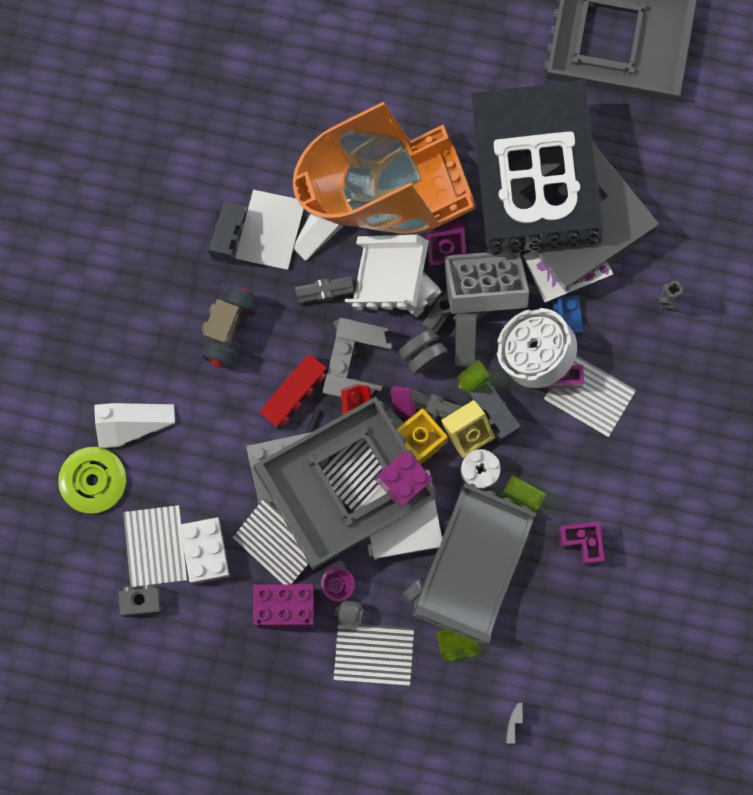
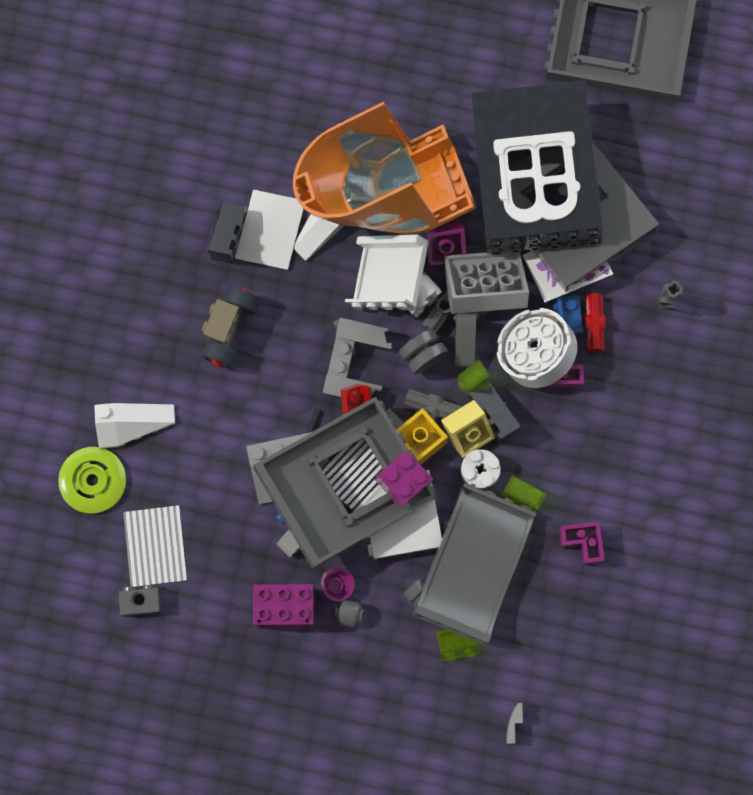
white brick [180,518,230,584] -> none
sticker [233,499,308,585] -> none
red brick [259,354,327,429] -> none
dark grey piece [295,276,354,304] -> none
sticker [334,623,414,685] -> none
magenta slope [391,386,416,420] -> none
sticker [544,355,636,437] -> none
none -> red piece [585,293,605,353]

